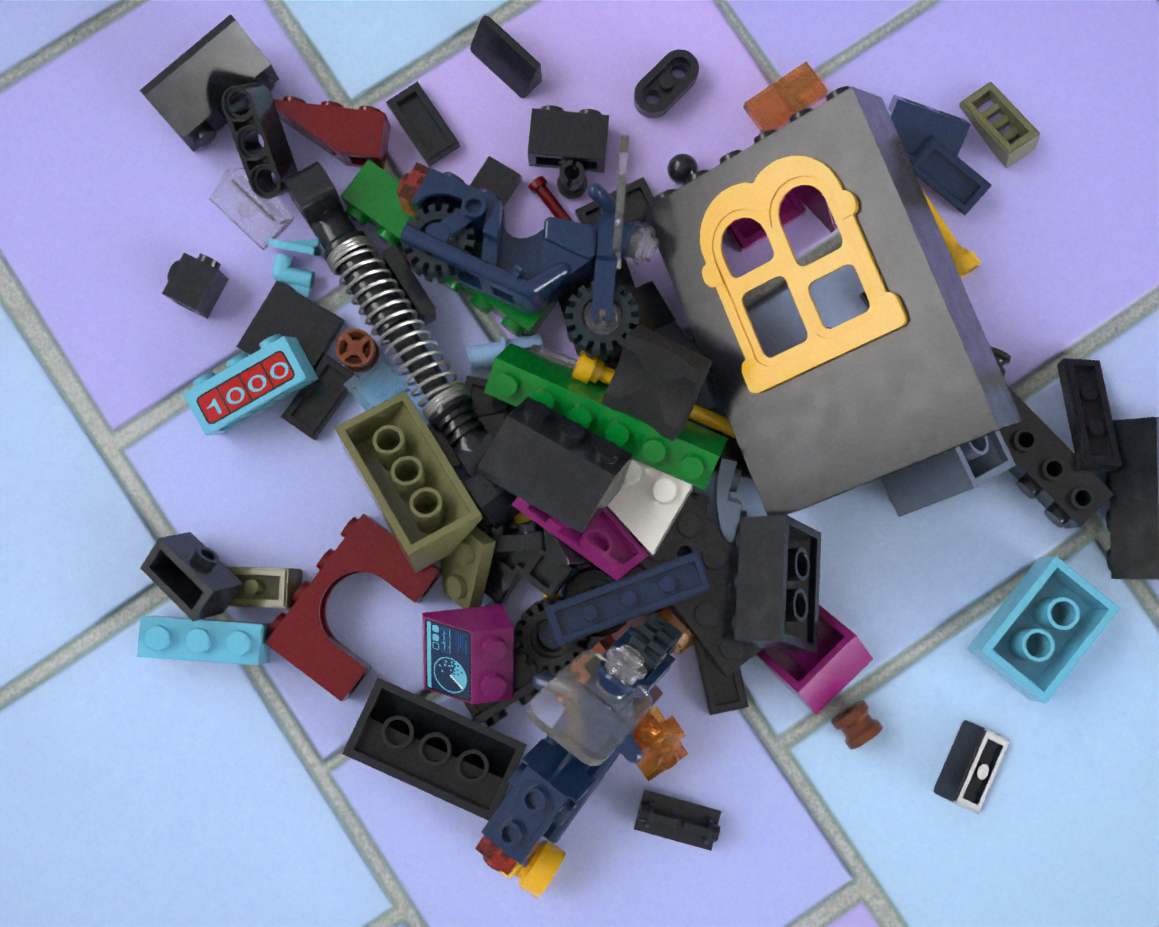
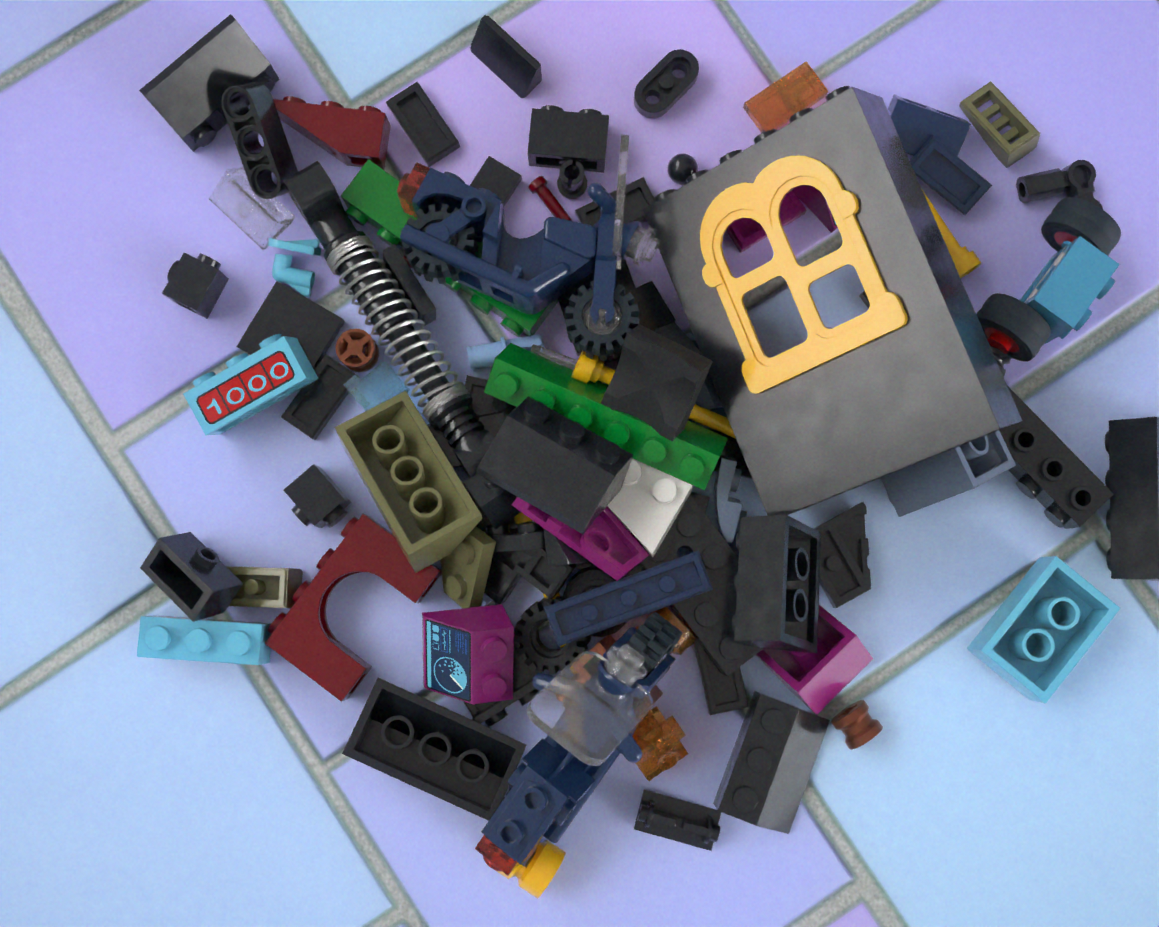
black slope [933,720,1010,814] -> none
black tile [1057,358,1122,471] -> none
none -> black brick [283,464,351,528]
none -> black slope [713,691,830,834]
none -> black wing [813,502,871,608]
none -> brick [976,197,1121,361]
none -> black bar [1016,160,1103,209]

